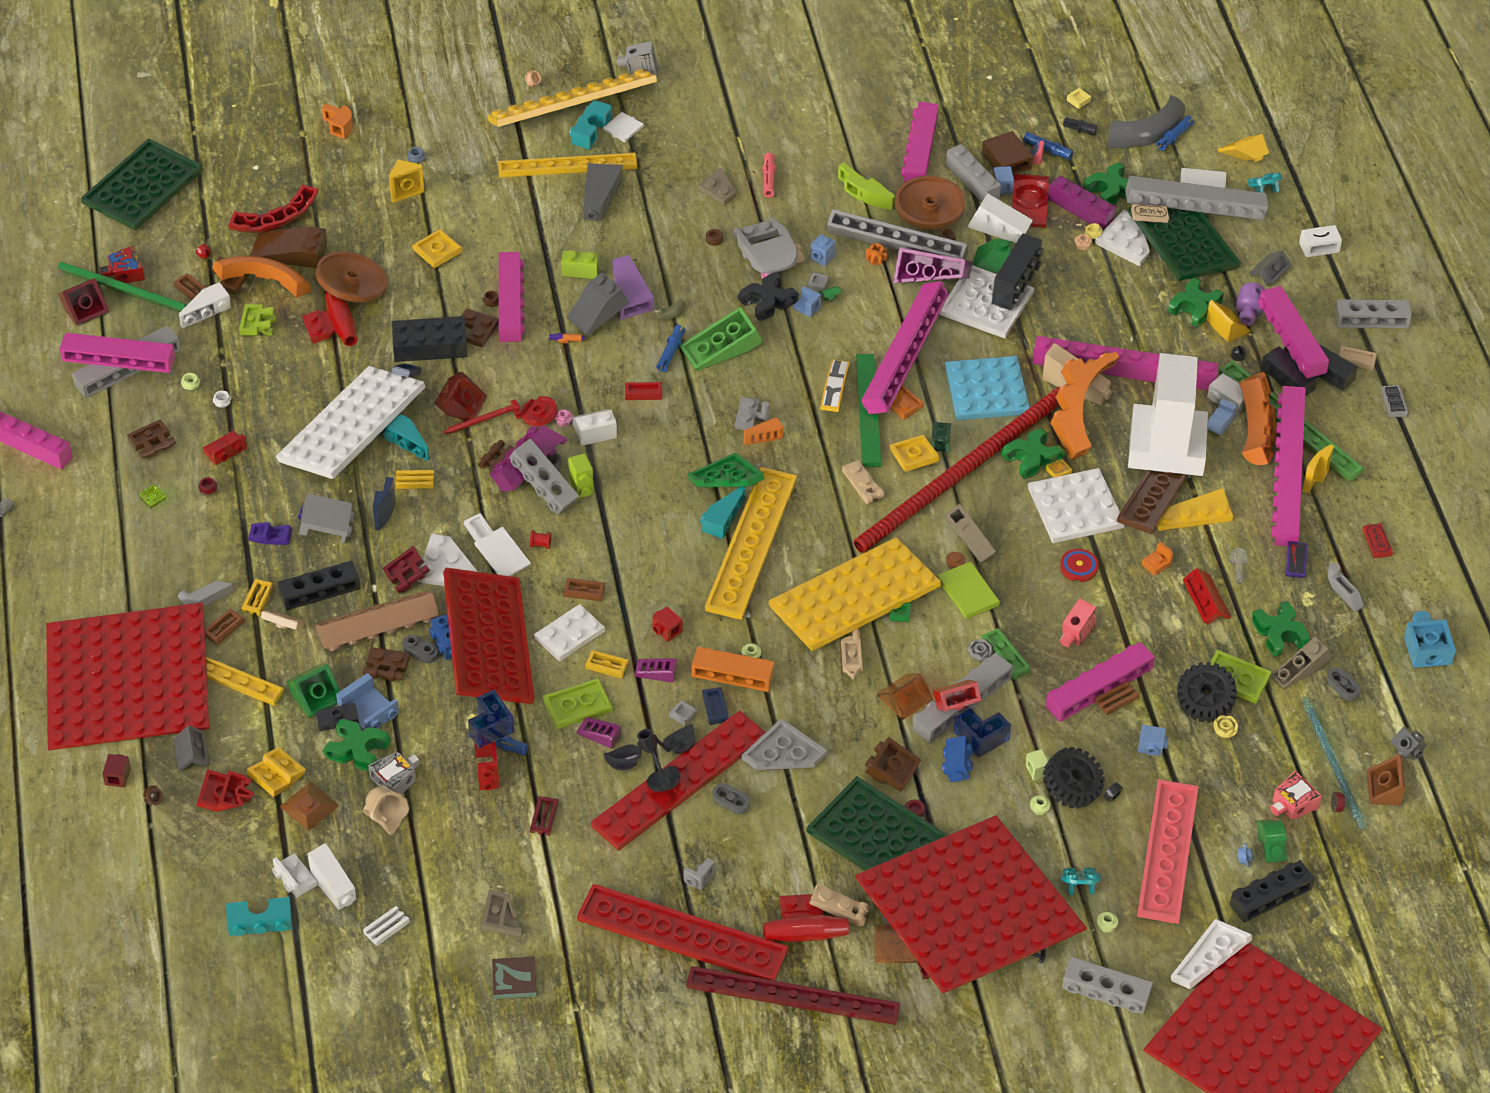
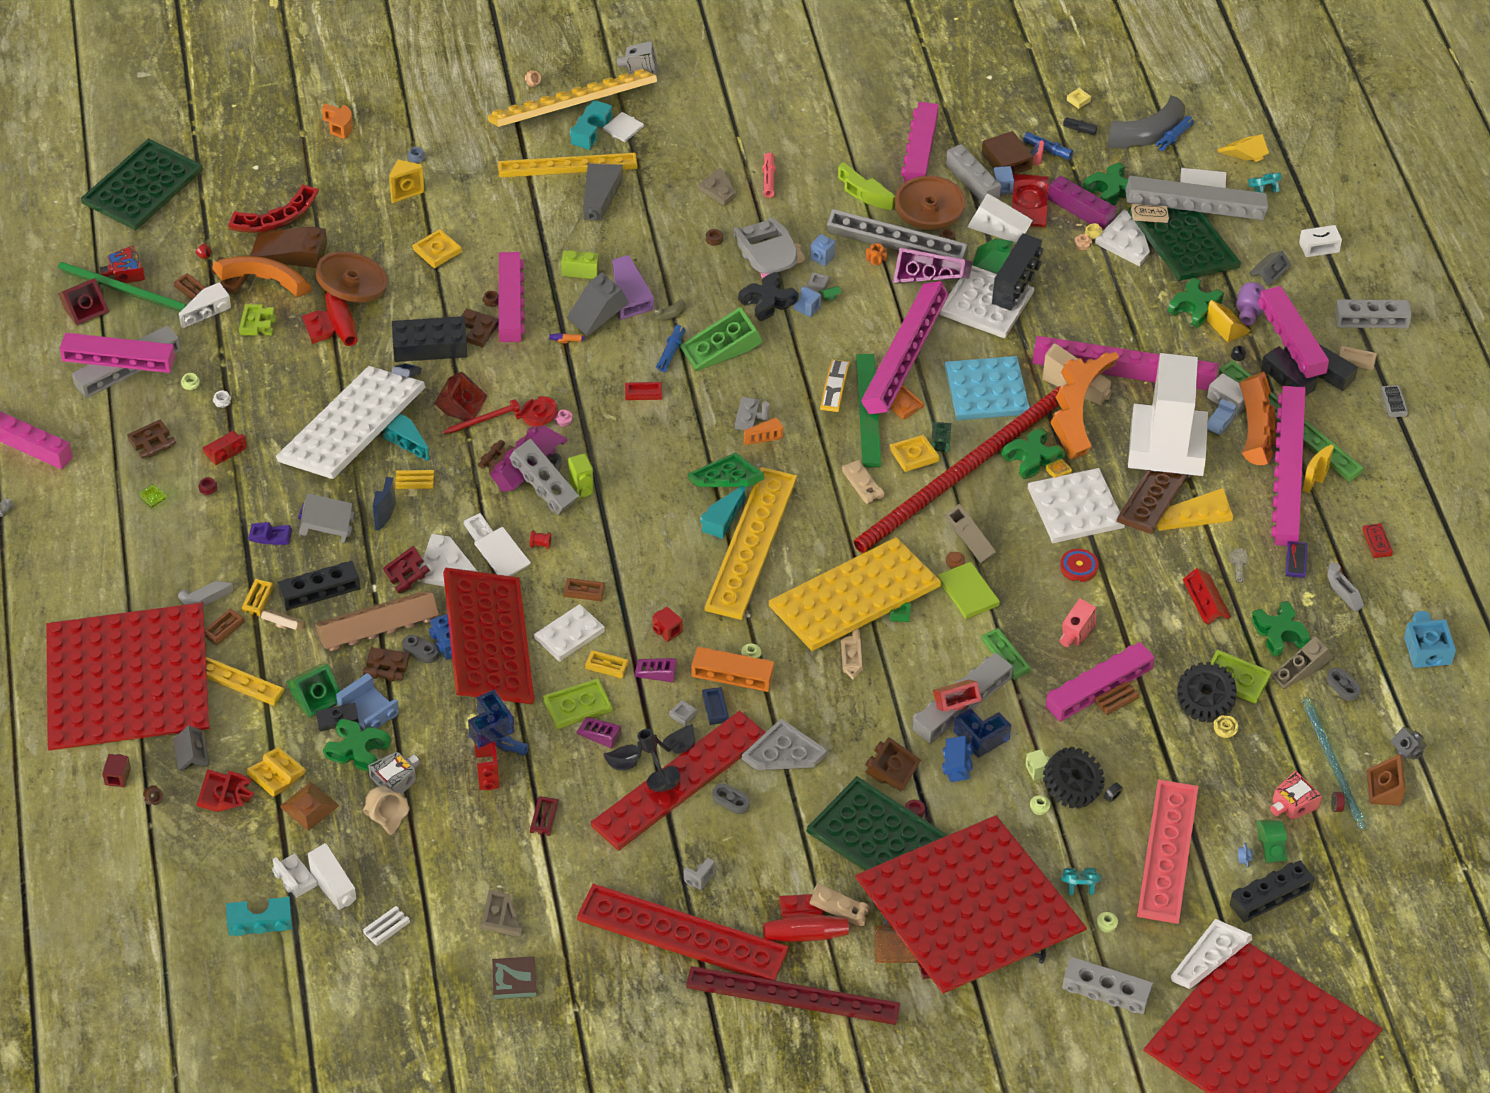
white slope [572,409,617,446] -> none
clear orange slope [877,673,933,720] -> none
light grey plate [968,639,993,661] -> none
medium blue brick [1138,725,1169,756] -> none
orange bracket [1142,542,1173,576] -> none

